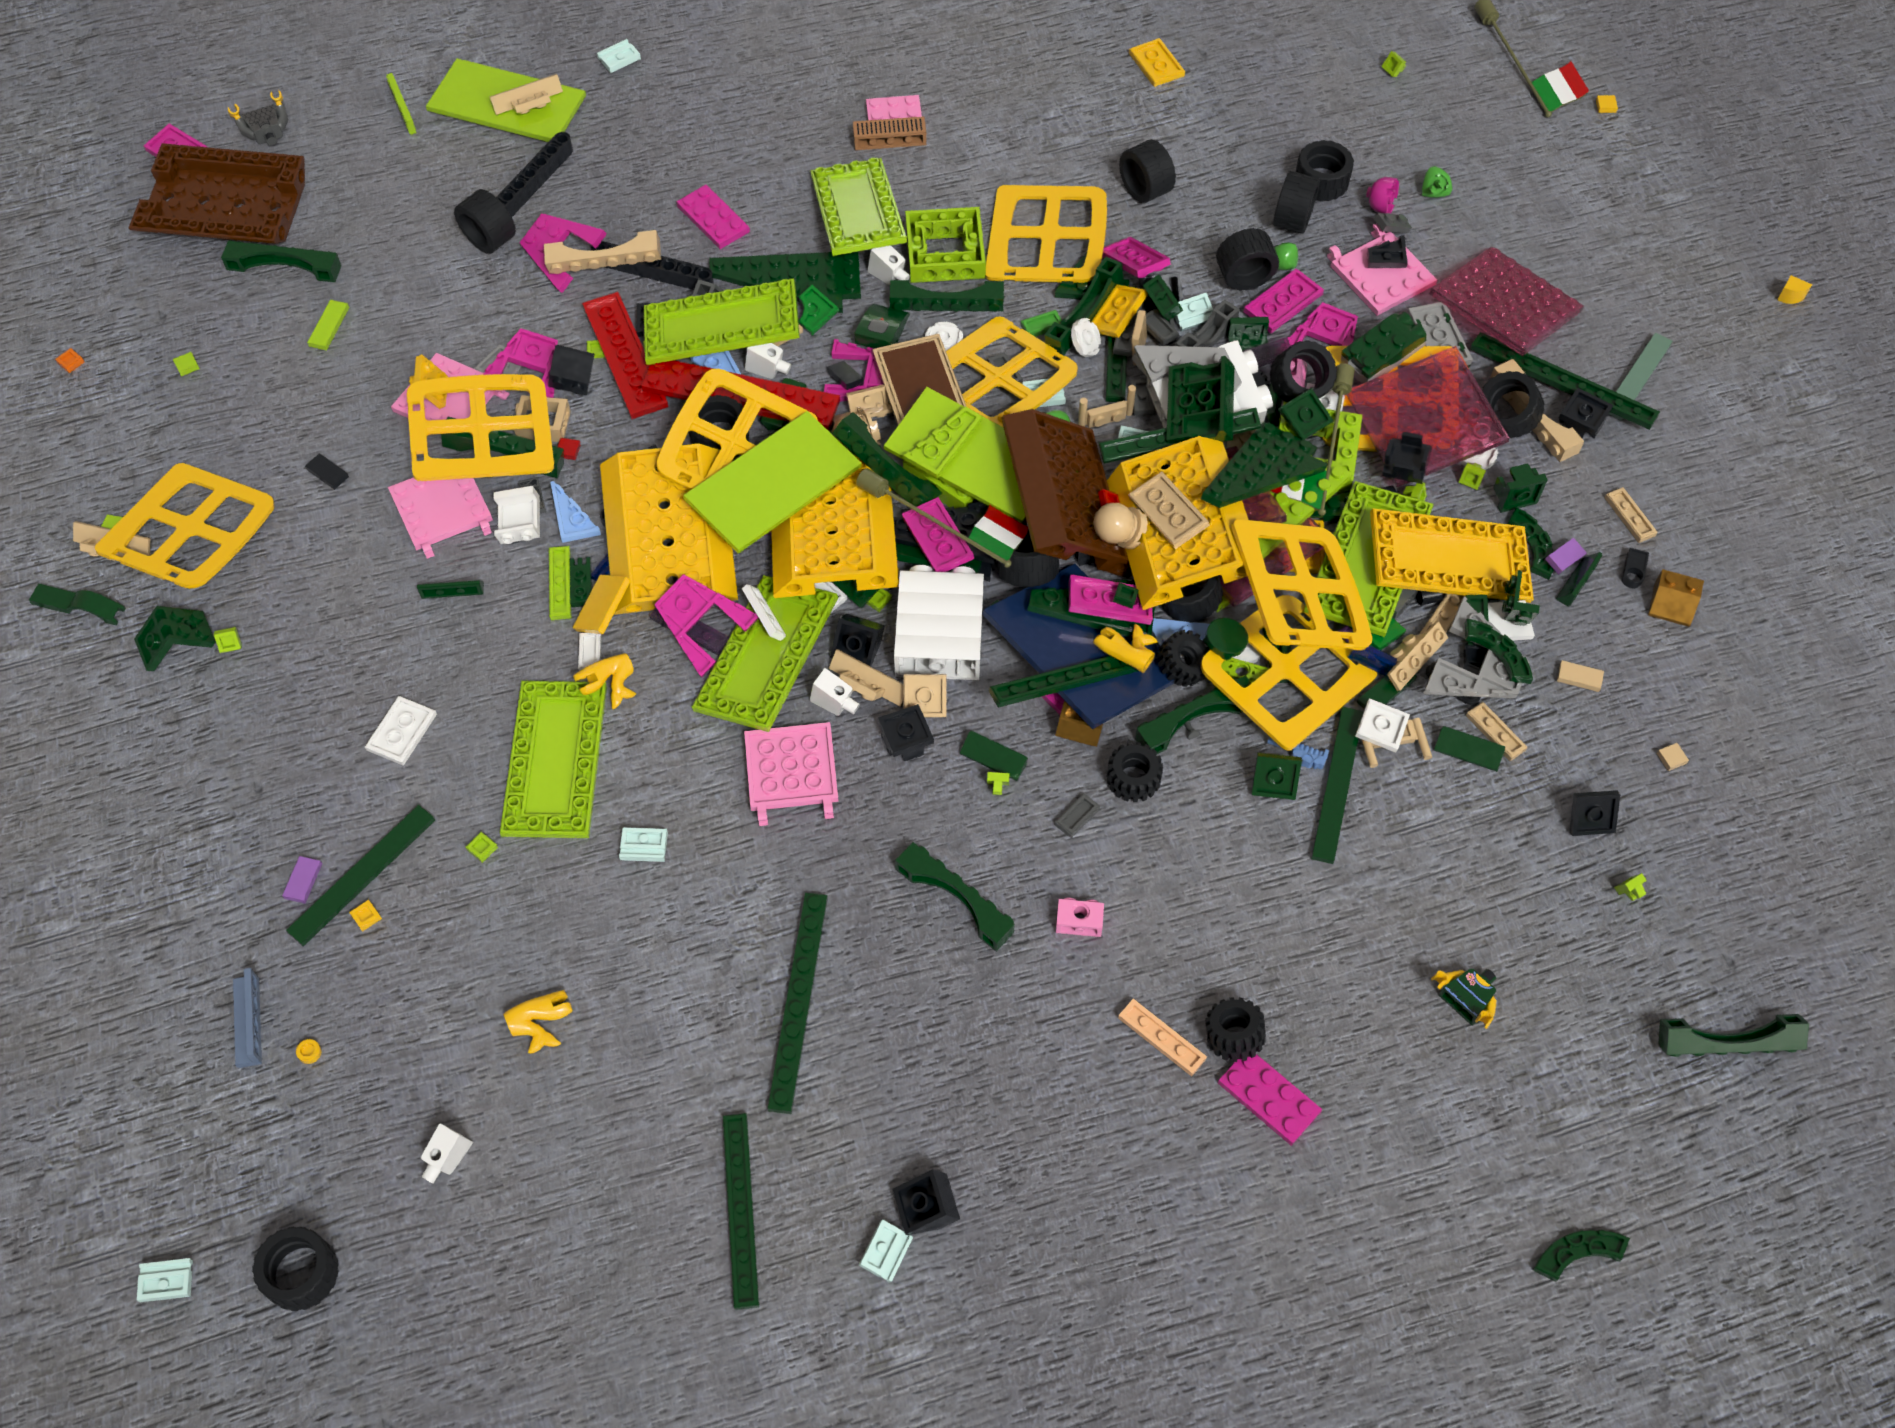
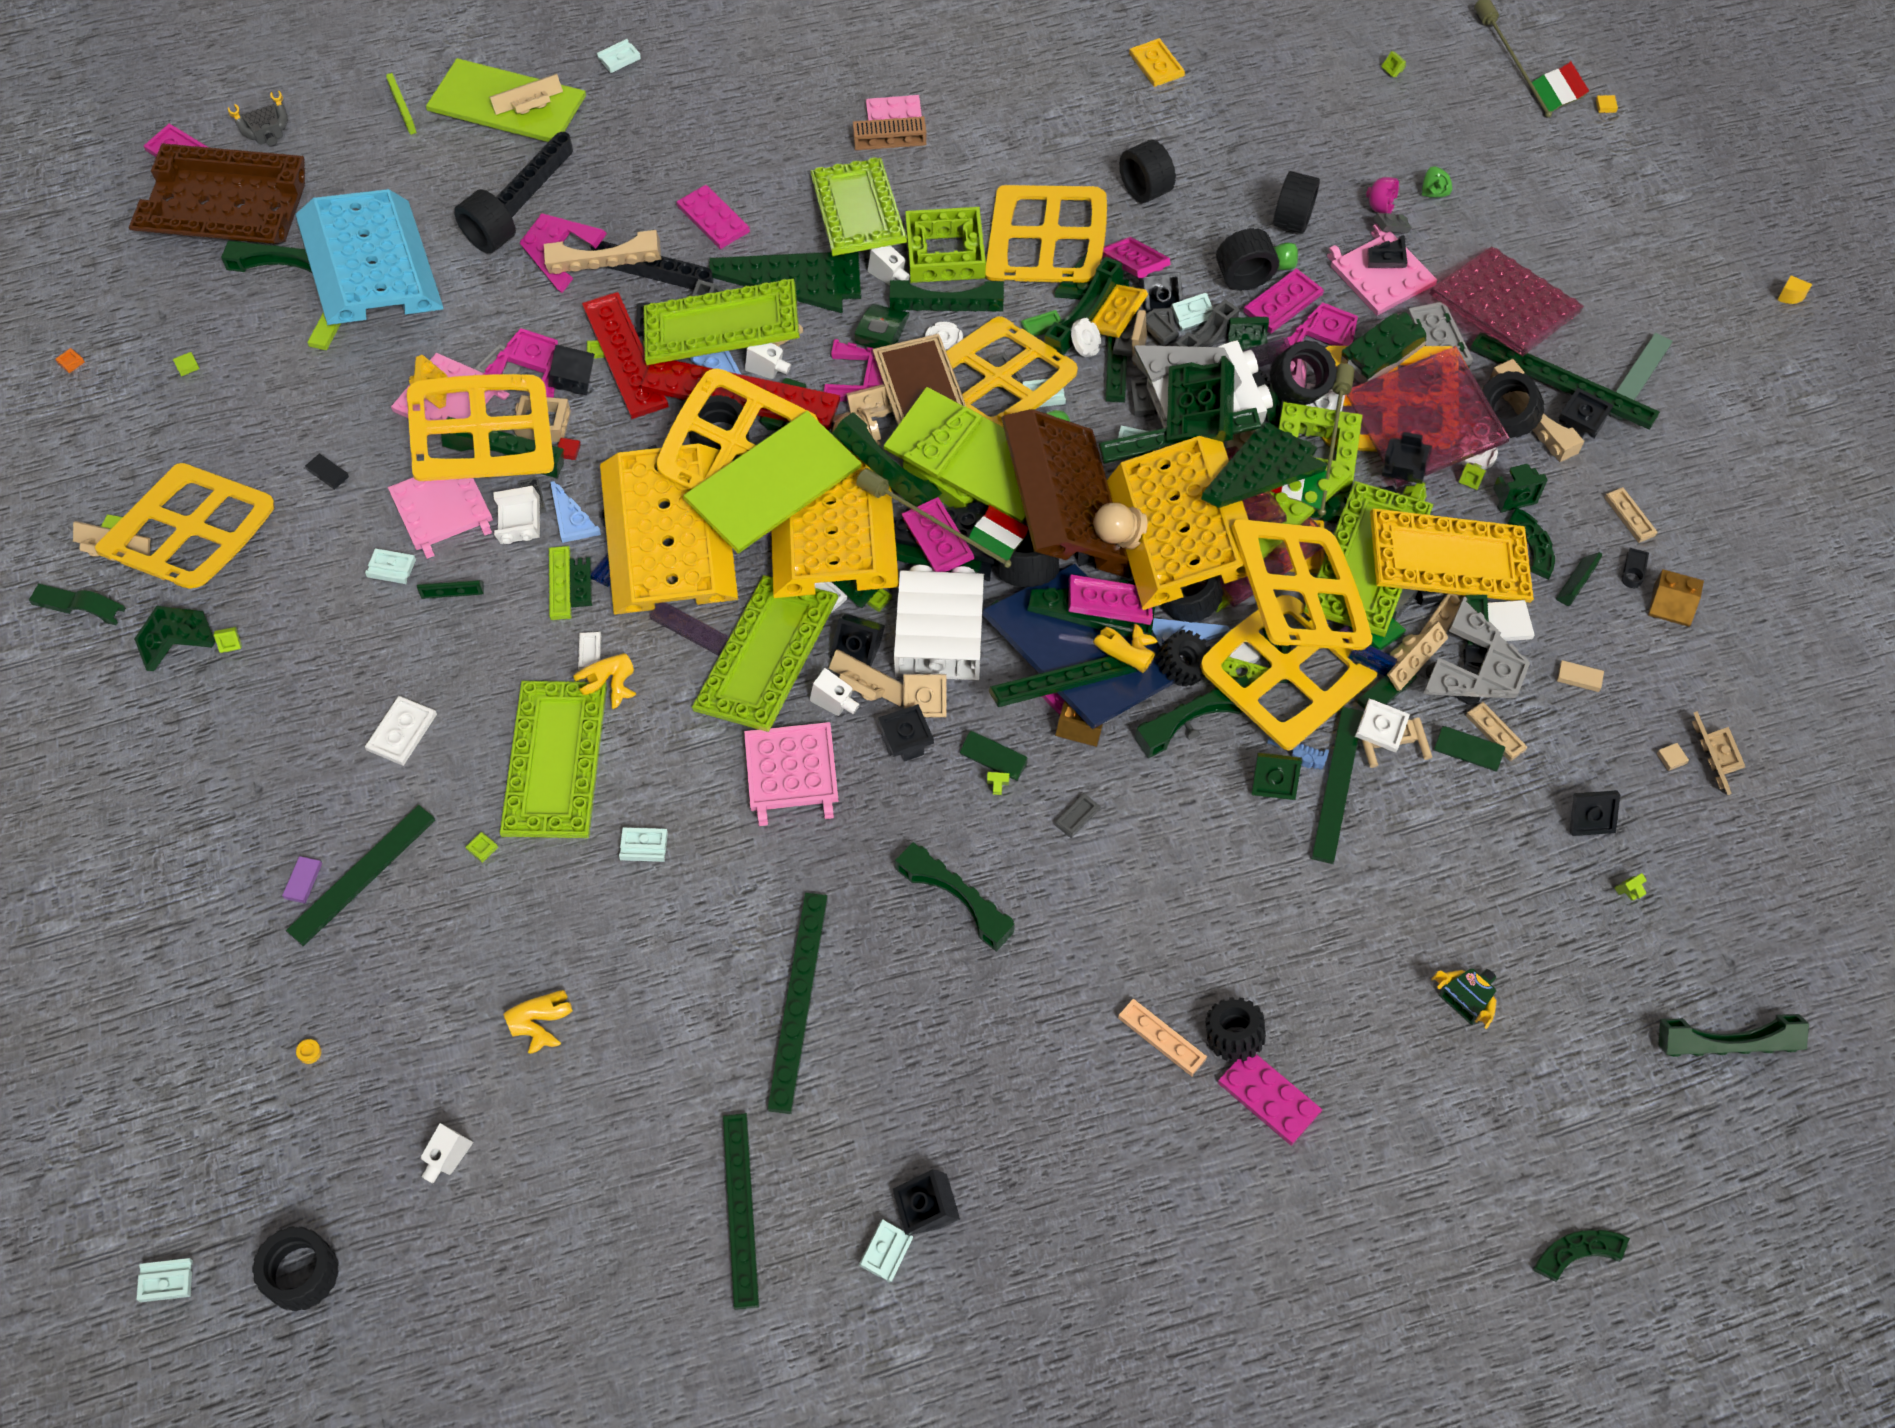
sand blue fence [233,968,262,1068] -> none
yellow tile [349,900,382,932] -> none
yellow tile [573,575,631,634] -> none
dark pink wing [654,574,759,678] -> none
white tile [742,584,786,641] -> none
green tile [798,284,839,336] -> none
black tile [827,361,864,390] -> none
bright pink brick [1056,898,1104,937] -> none
tan plate [1078,385,1136,428] -> none
red tile [1098,489,1120,507] -> none
black tyre [1106,742,1163,802] -> none
dark green tile [1113,583,1139,609] -> none
tan tile [1128,472,1210,549] -> none
dark green hinge [1143,274,1184,321] -> none
dark green tile [1204,618,1248,660] -> none
dark green tile [1278,388,1334,440] -> none
black tyre [1296,140,1354,201] -> none
dark green tile [1464,619,1533,684] -> none
dark green bracket [1502,570,1540,626] -> none
medium lavender tile [1545,538,1587,574] -> none
none -> medium azure slope [296,189,443,325]
none -> light aqua plate [365,548,416,584]
none -> tan bracket [1692,711,1745,795]

